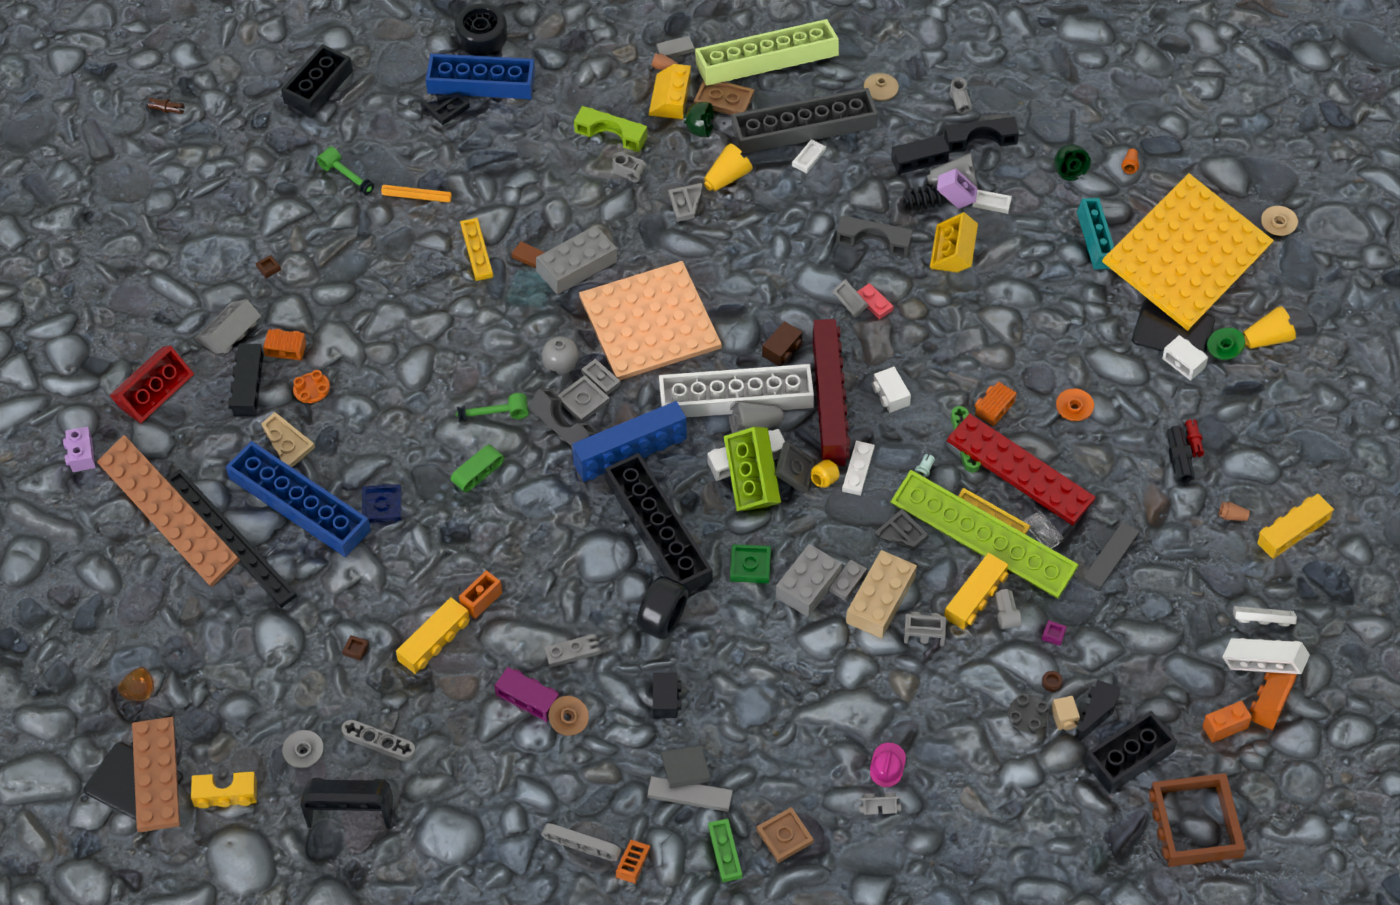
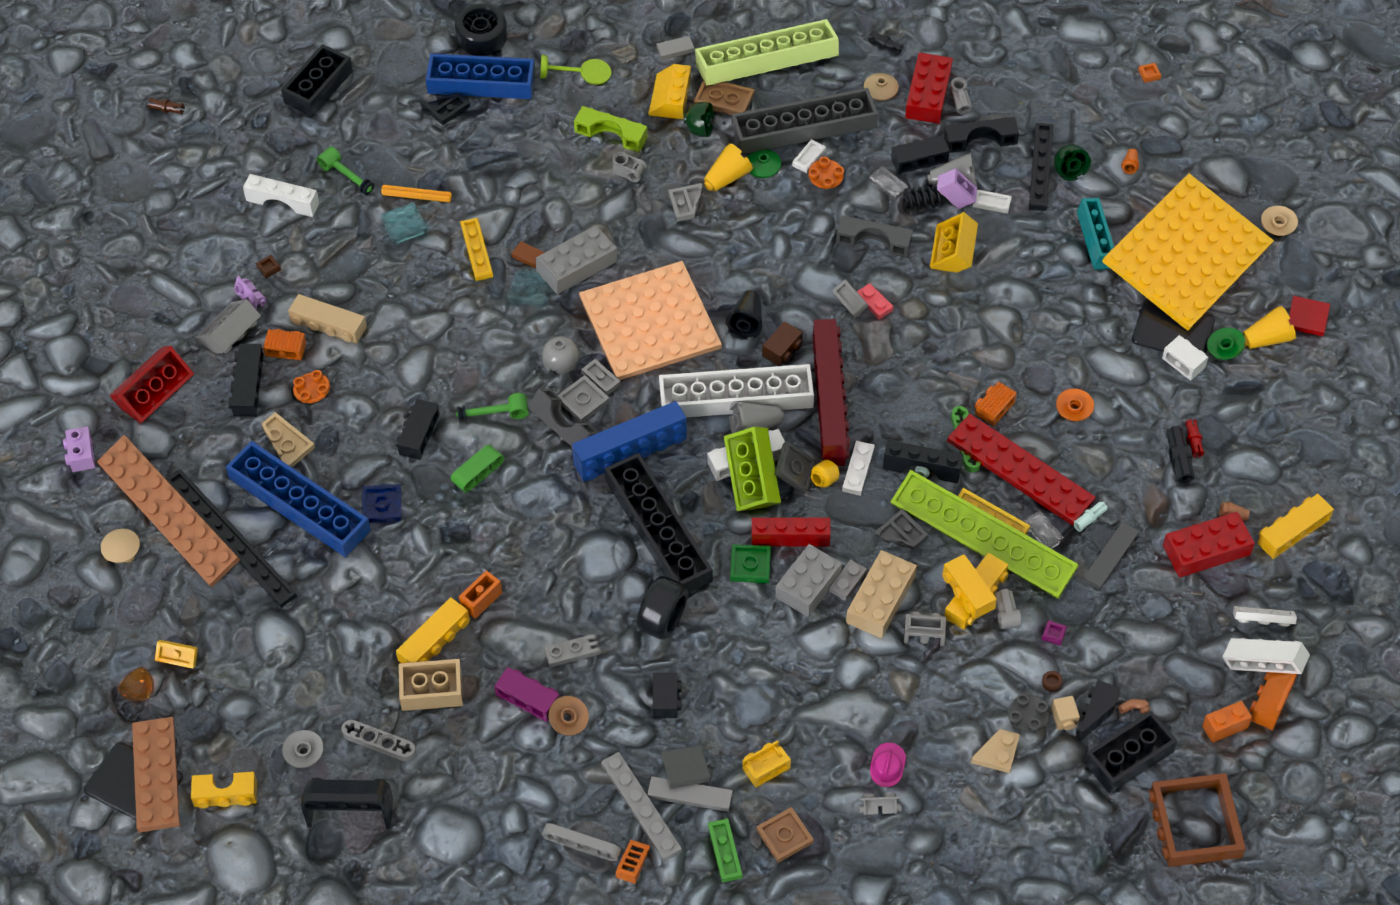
reddish brown tile [342,635,369,661] -> none
nougat cone [651,53,678,70] -> none
white brick [872,367,911,413] -> none
none -> tan dish [101,529,140,563]
none -> yellow plate [155,640,198,668]
none -> lavender hinge [234,276,267,309]
none -> white arch [243,174,319,217]
none -> tan brick [288,294,367,344]
none -> clear light blue plate [381,202,428,244]
none -> black brick [396,399,440,460]
none -> tan brick [399,659,463,711]
none -> lime piece [540,54,611,85]
none -> light grey plate [601,752,682,862]
none -> black cone [725,290,762,340]
none -> yellow hinge [743,740,791,788]
none -> green dish [747,149,781,178]
none -> red brick [752,518,831,547]
none -> orange dish [808,156,844,189]
none -> black pin [868,31,903,55]
none -> clear plate [870,166,908,200]
none -> black arch [882,440,964,484]
none -> red brick [905,52,953,124]
none -> yellow brick [942,554,997,619]
none -> tan wing [971,729,1020,773]
none -> black tile [1029,123,1053,211]
none -> light aqua axle [1073,501,1108,532]
none -> nougat arm [1118,698,1150,714]
none -> orange tile [1138,63,1161,83]
none -> red brick [1163,511,1255,578]
none -> red tile [1289,296,1330,336]

